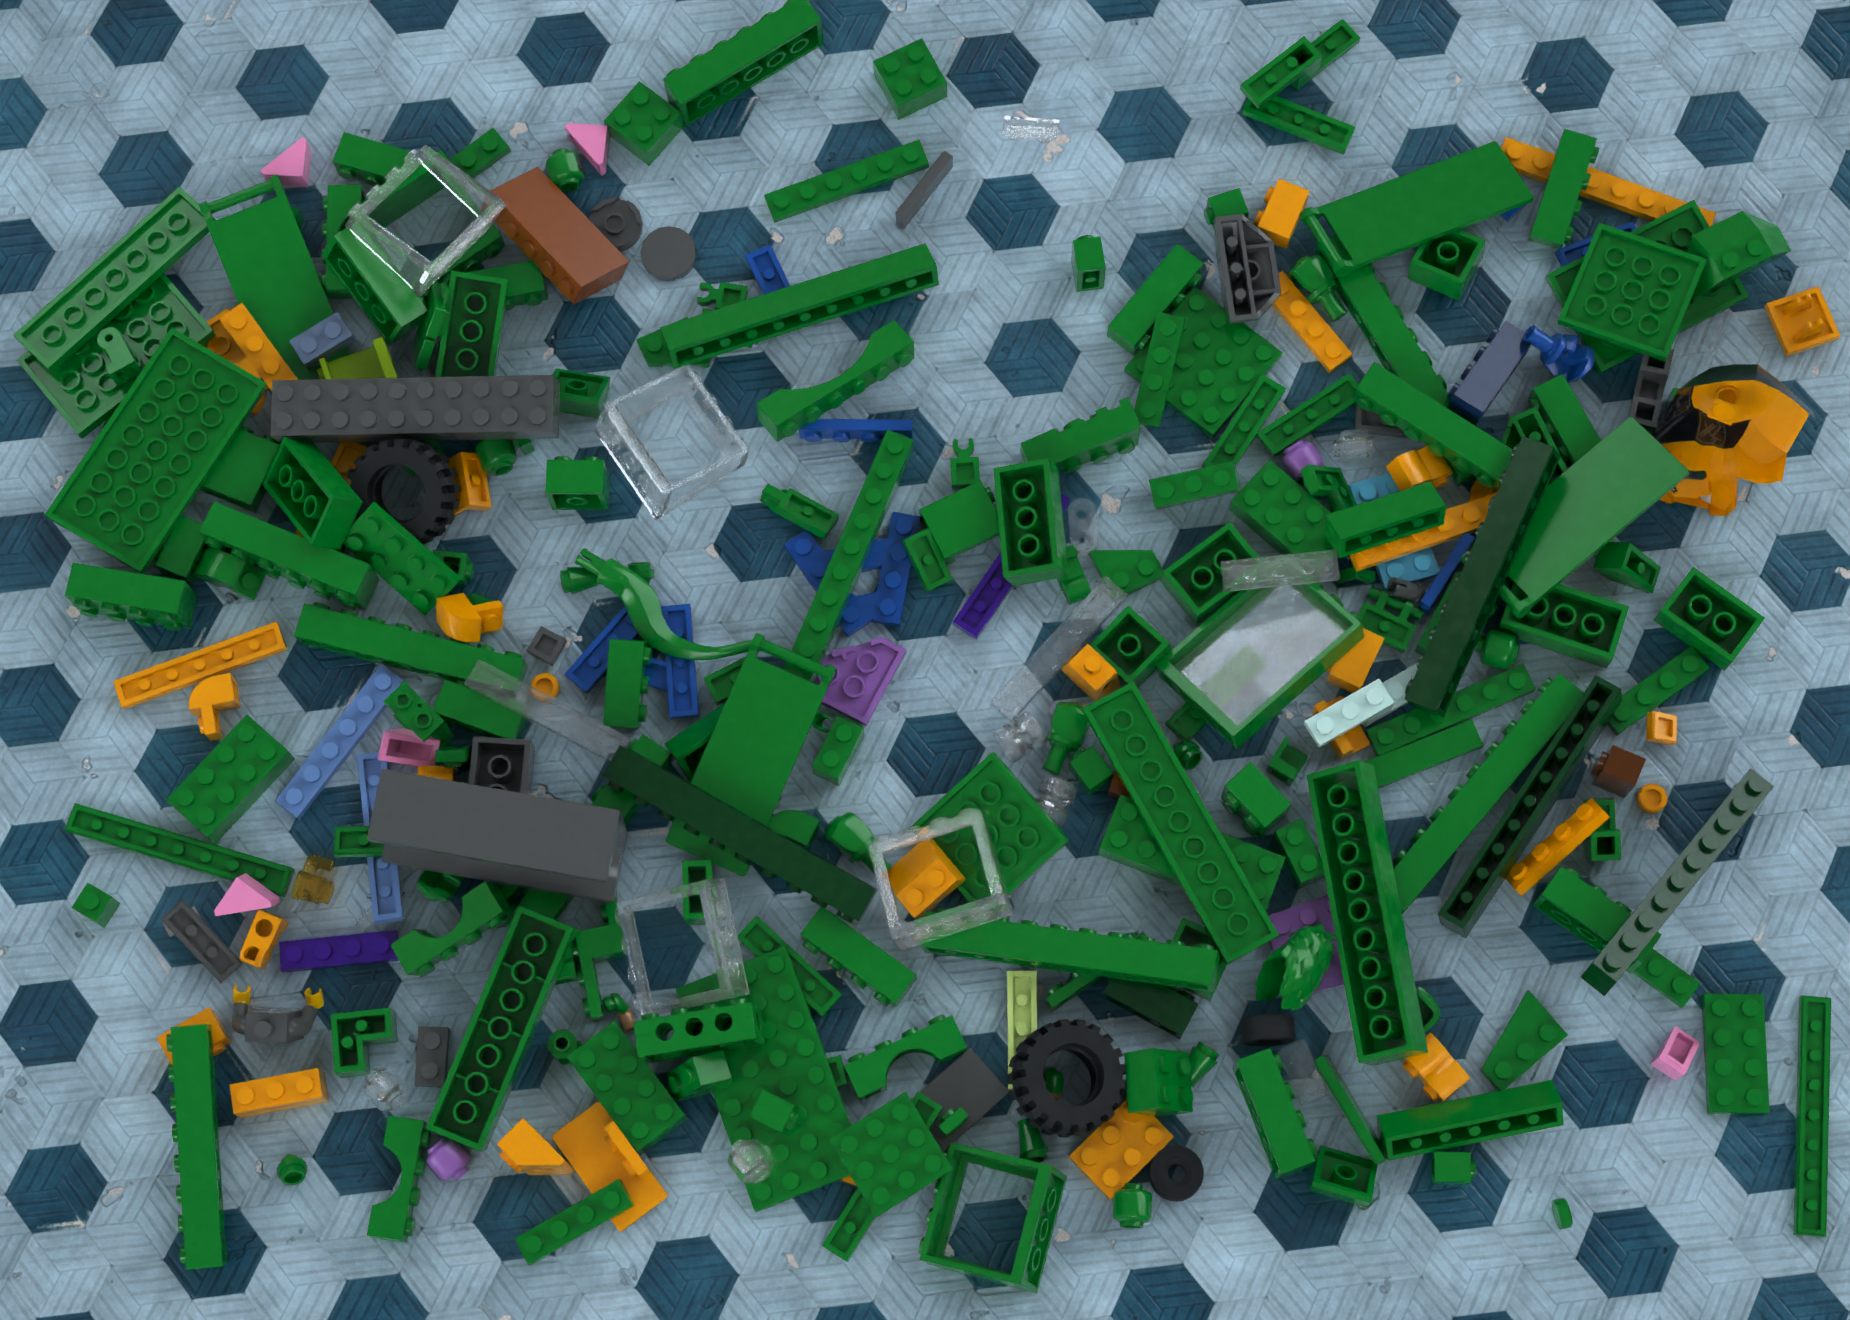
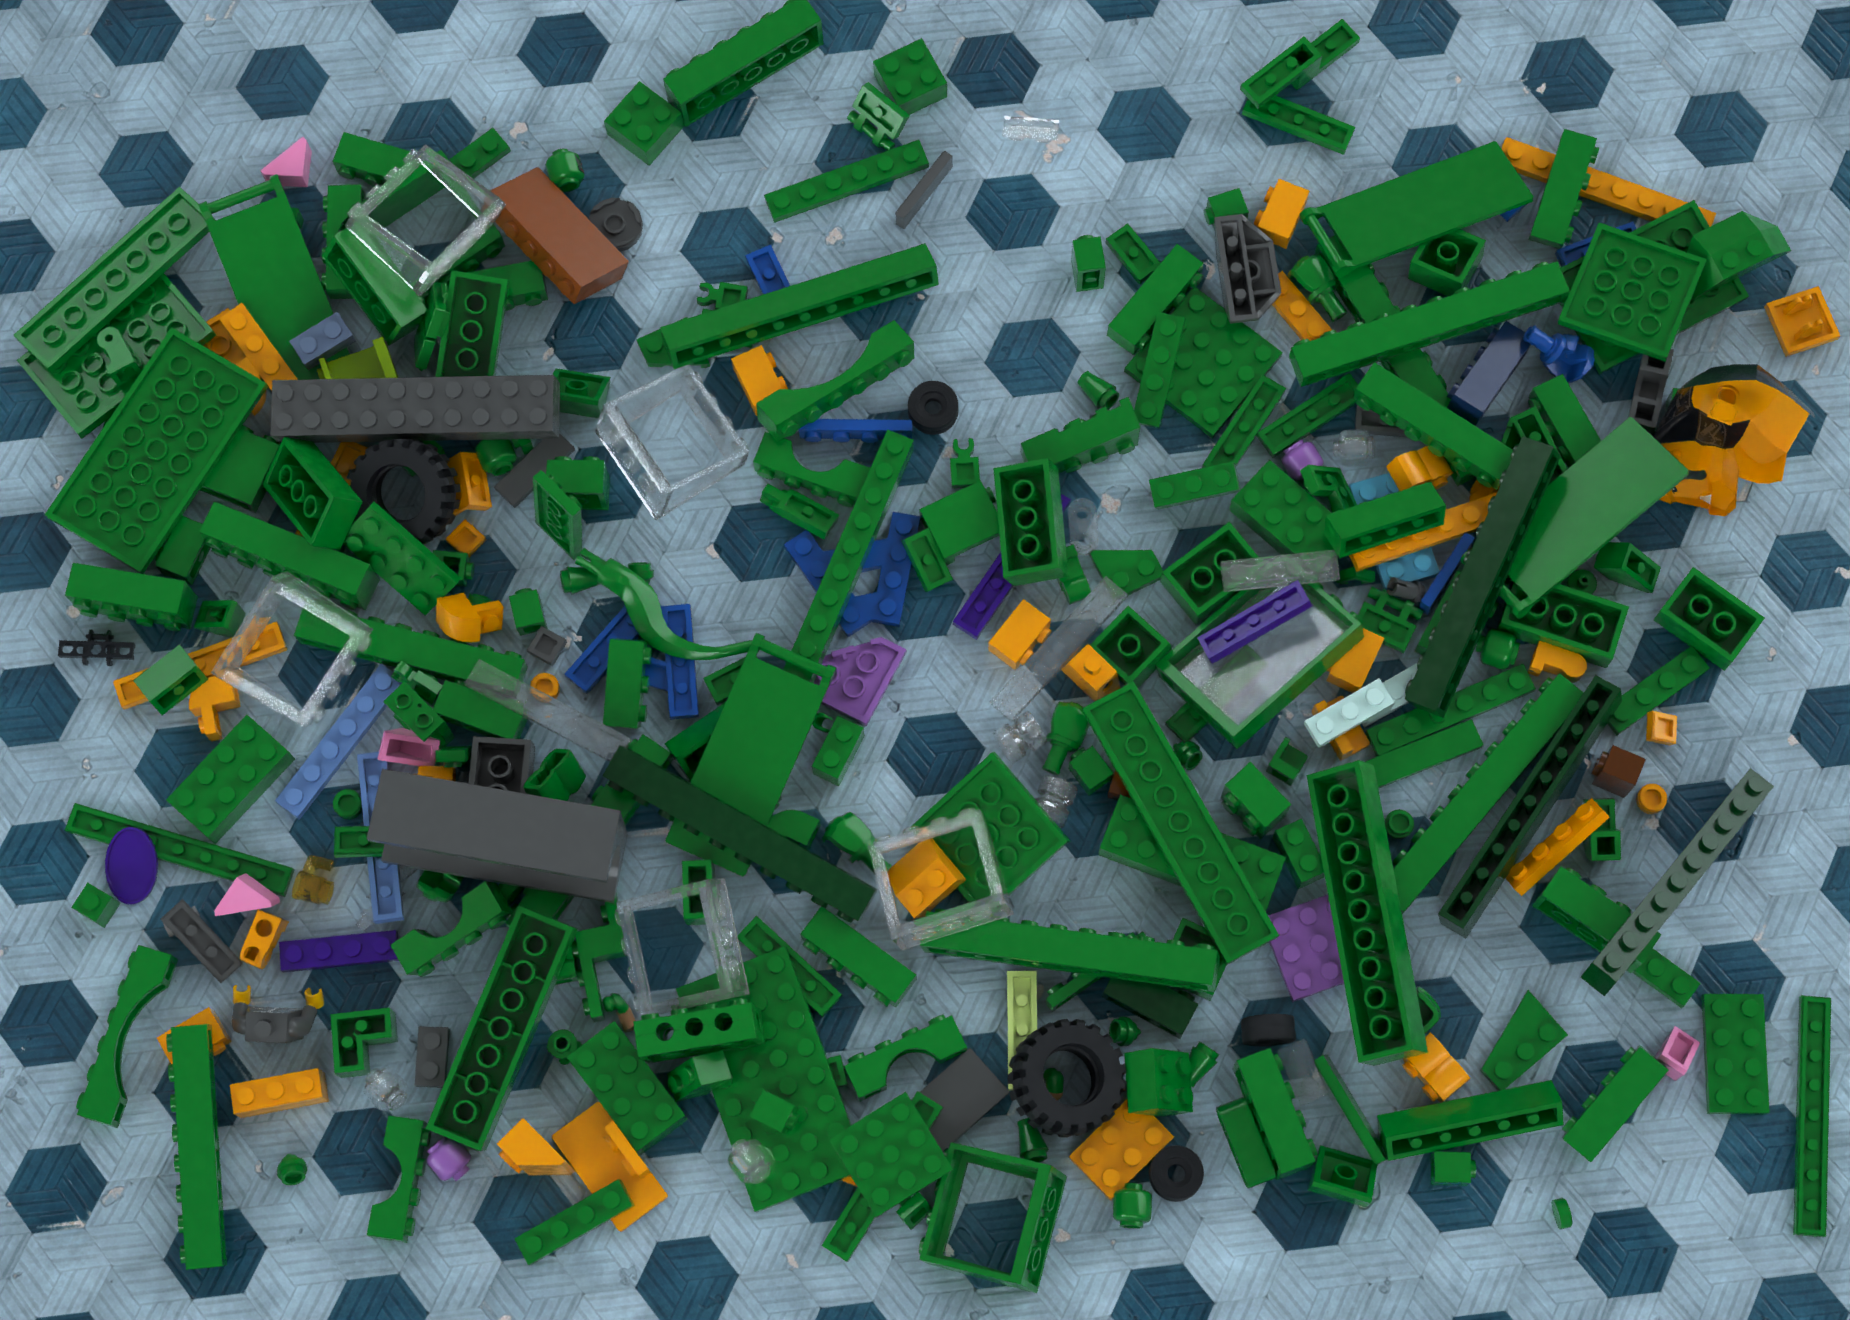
green brick [193,549,266,600] -> none
bright pink slope [564,123,610,176] -> none
dark grey tile [640,226,697,282] -> none
green plate [938,1107,969,1139] -> none
green head [1255,924,1336,1011] -> none
none -> black piece [58,629,136,666]
none -> green arch [76,945,178,1128]
none -> dark purple piece [105,827,158,904]
none -> green brick [133,644,208,716]
none -> green slope [194,600,246,638]
none -> clear windscreen [211,571,374,728]
none -> green tile [333,789,362,820]
none -> green plate [391,661,443,704]
none -> light orange tile [445,519,487,558]
none -> dark grey tile [494,433,575,508]
none -> green brick [509,588,548,636]
none -> green brick [523,748,586,801]
none -> green plate [533,470,583,561]
none -> light orange brick [731,345,788,416]
none -> green arch [753,432,870,507]
none -> green plate [847,82,910,151]
none -> green tile [896,1192,931,1230]
none -> black tyre [908,381,958,435]
none -> light orange brick [988,599,1052,670]
none -> green cone [1078,371,1119,410]
none -> green plate [1105,223,1160,284]
none -> green plate [1109,1016,1141,1046]
none -> dark purple plate [1197,580,1313,664]
none -> green beam [1216,1097,1276,1189]
none -> green brick [1289,261,1570,387]
none -> green plate [1385,809,1414,839]
none -> light orange leg [1528,640,1587,683]
none -> green brick [1562,1045,1669,1162]
none -> green tile [1566,569,1597,595]

